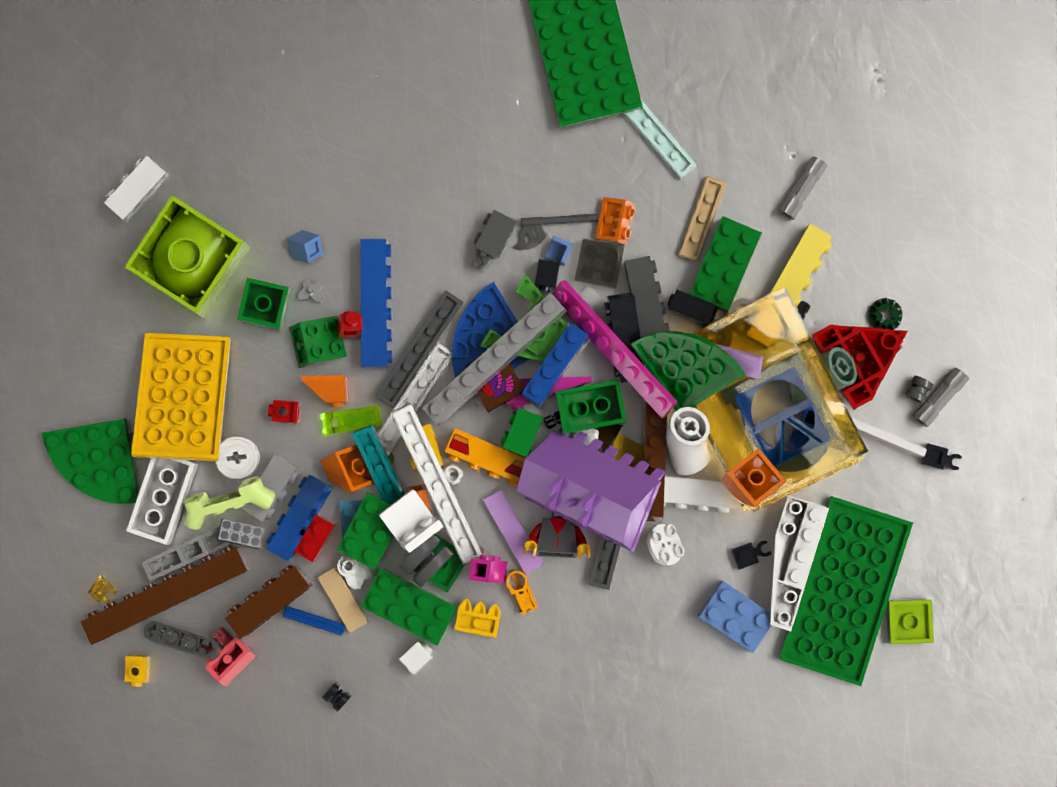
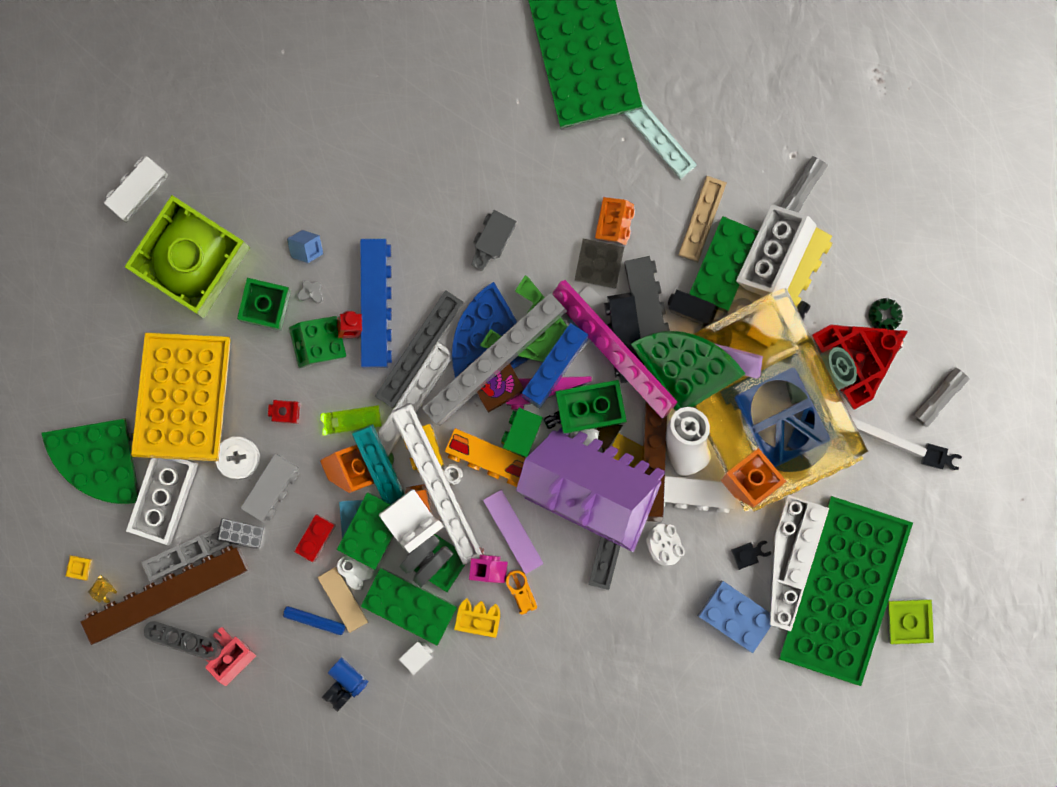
yellow brick [124,655,150,687] -> none
yellowish green plate [183,476,276,530] -> none
reddish brown brick [225,564,314,639] -> none
blue wedge [266,474,333,562] -> none
orange slope [301,375,348,408] -> none
dark grey piece [514,214,598,250] -> none
dark grey torso [523,512,590,559] -> none
black brick [535,259,560,293] -> none
medium blue panel [545,236,573,266] -> none
dark grey wheel [905,375,933,404] -> none
none -> yellow tile [65,555,92,581]
none -> blue piece [328,657,369,698]
none -> white brick [736,204,817,302]

